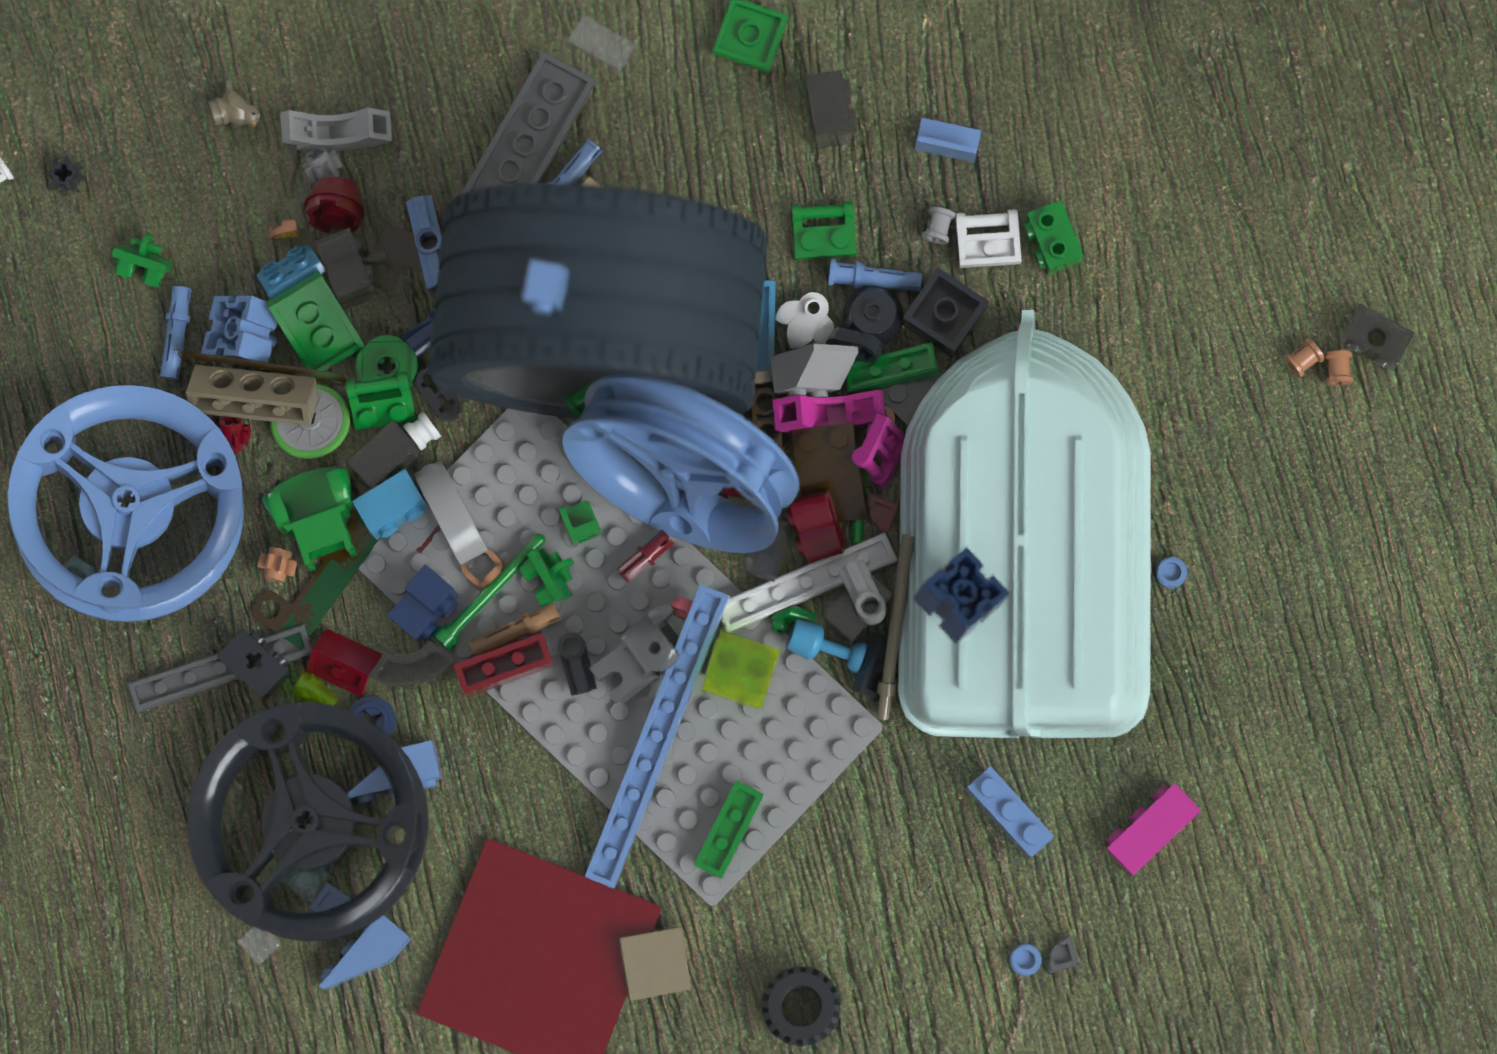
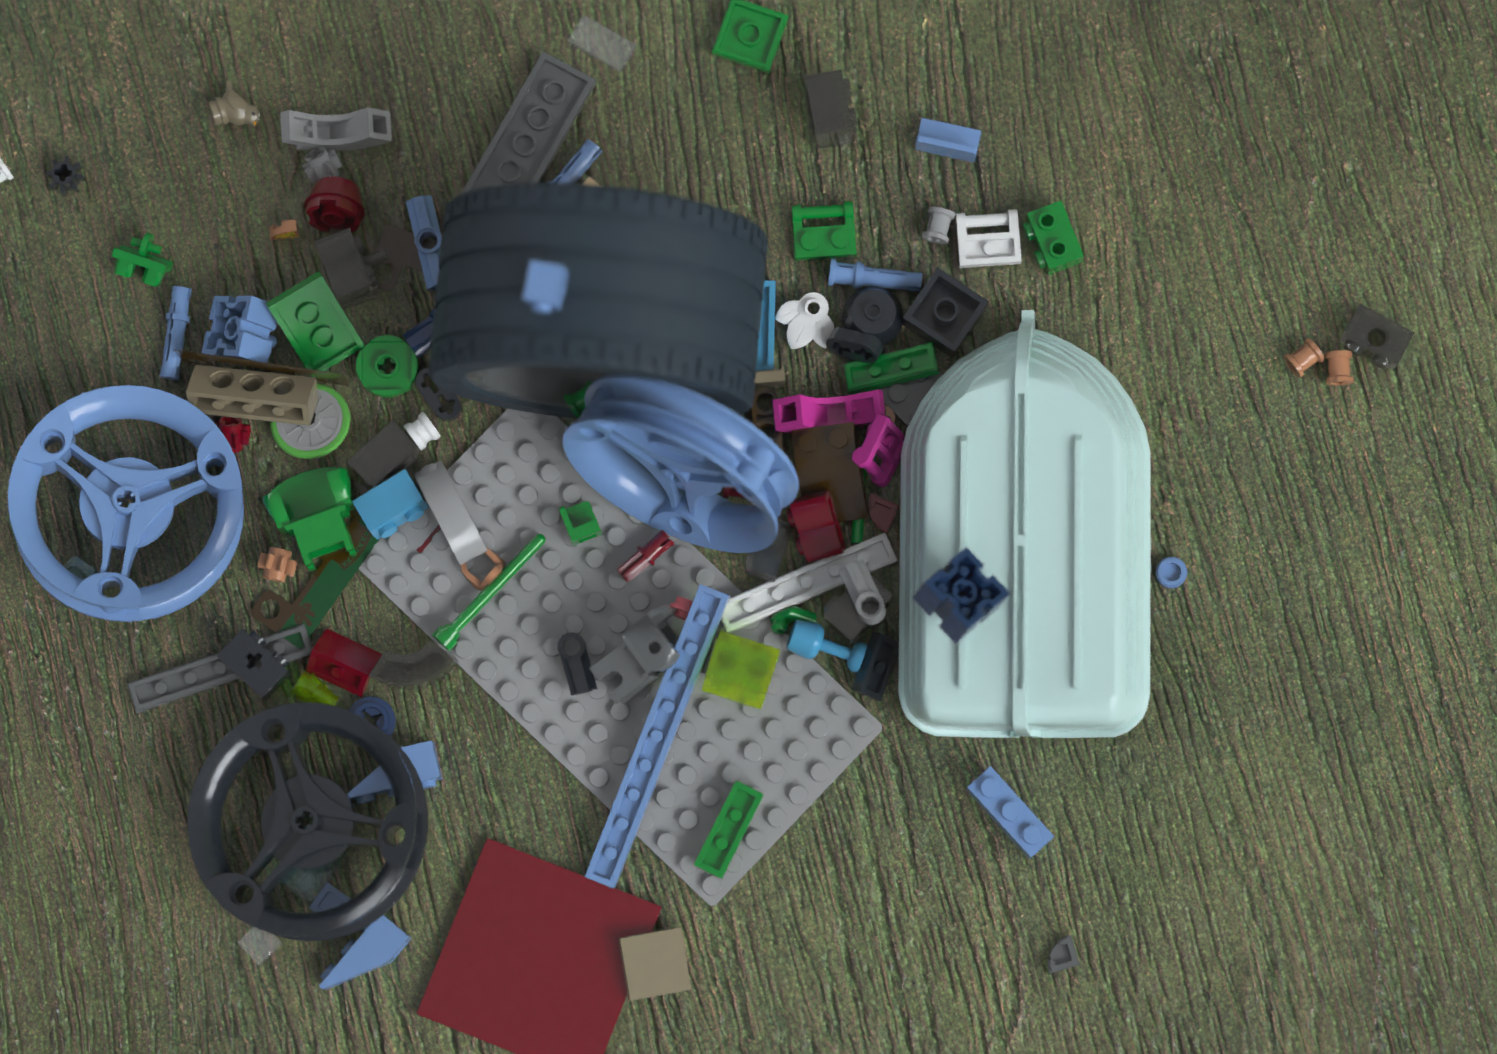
dark azure plate [256,244,326,300] -> none
green plate [345,371,416,430] -> none
dark blue brick [387,564,459,643] -> none
dark red brick [454,633,555,698] -> none
medium nougat pin [468,602,562,657] -> none
green hips [519,548,574,606] -> none
black tyre [762,966,841,1046] -> none
light grey slope [770,343,858,398] -> none
dark tan bar [877,534,914,720] -> none
medium blue tile [1009,944,1041,976] -> none
dark pink brick [1105,783,1201,877] -> none

